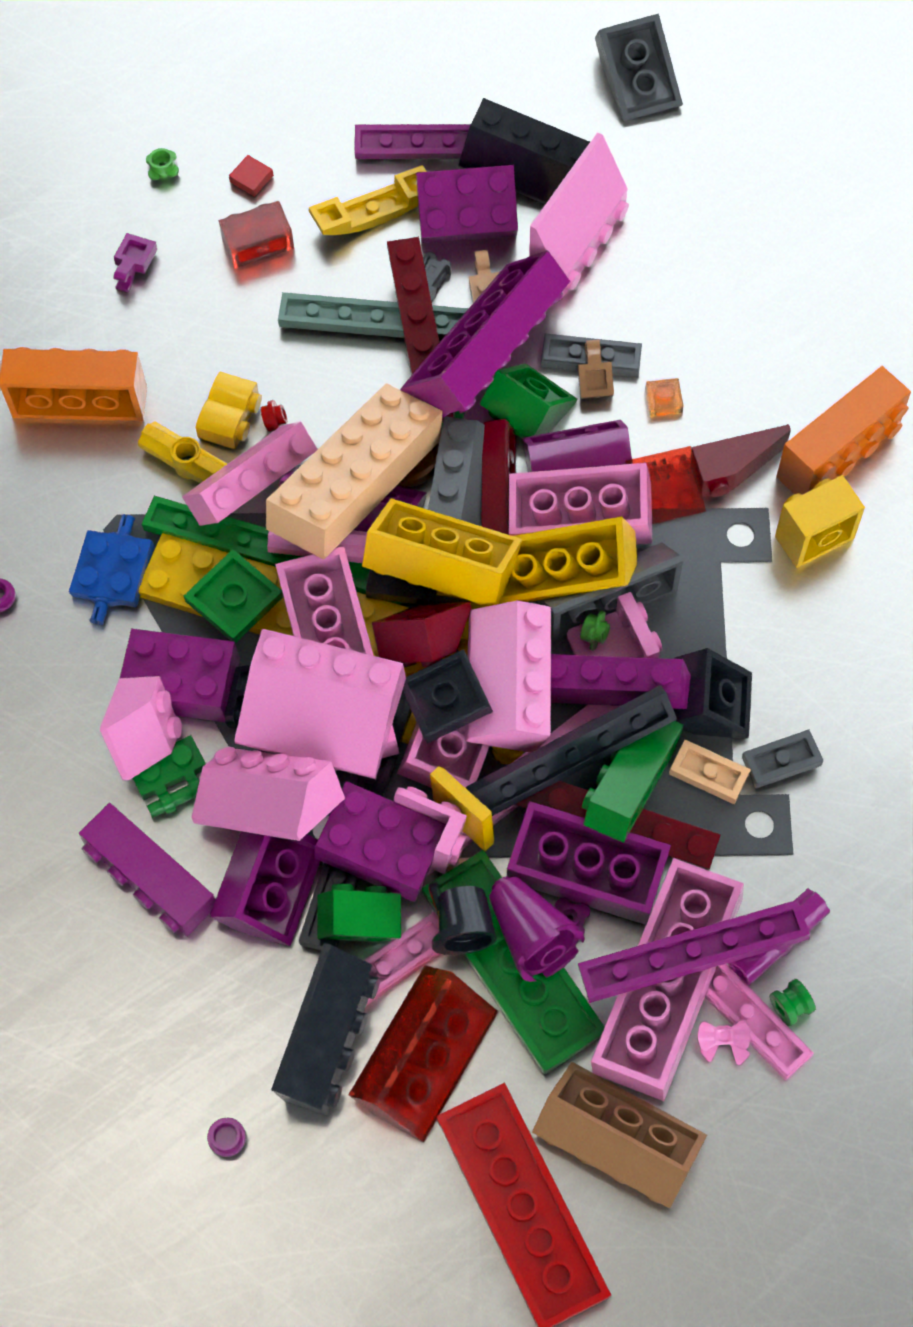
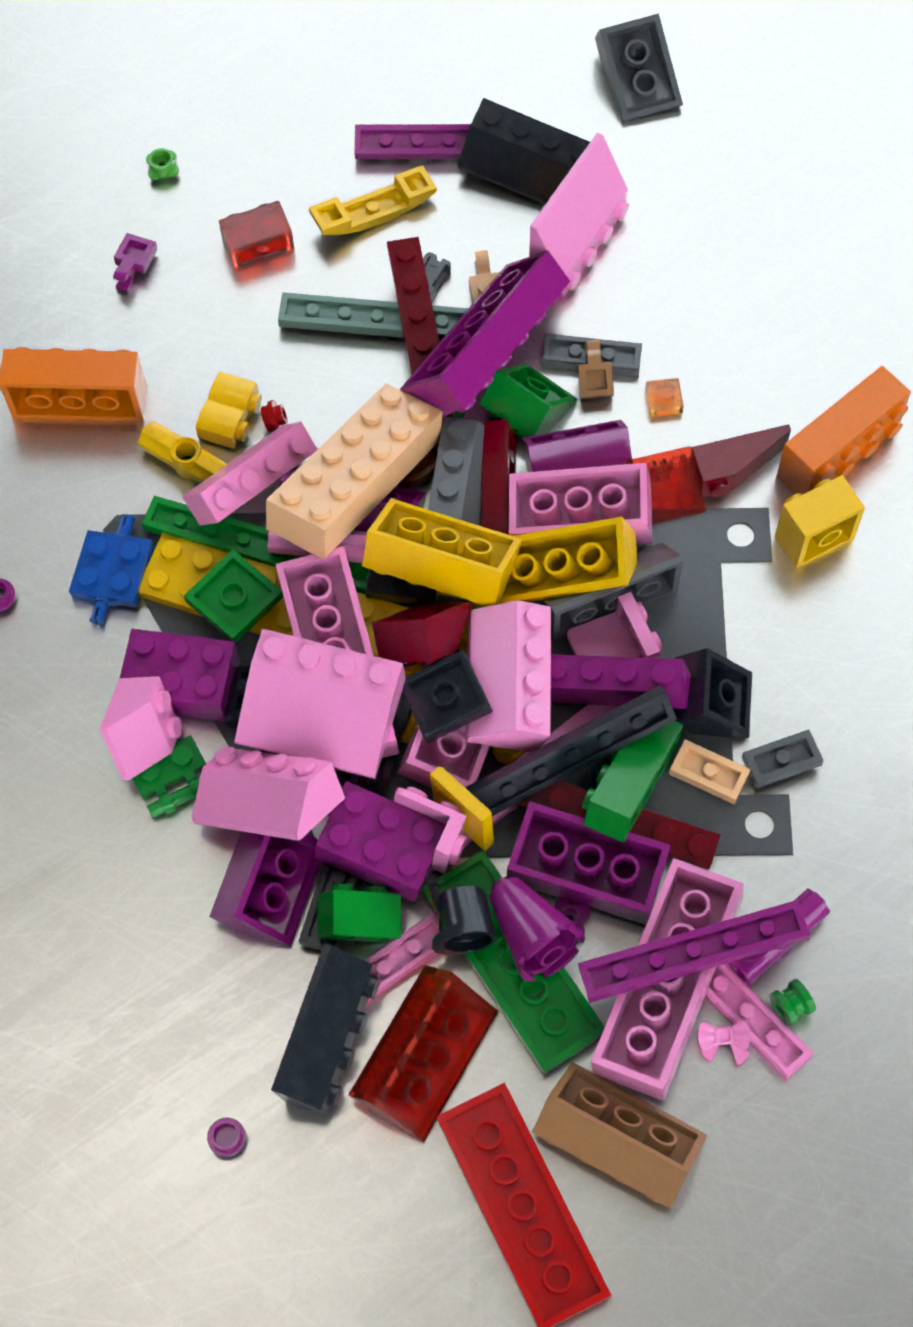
magenta brick [79,802,216,937] -> none
tile [229,155,274,197] -> none
magenta brick [416,165,518,243] -> none
bright green plate [580,611,610,651] -> none

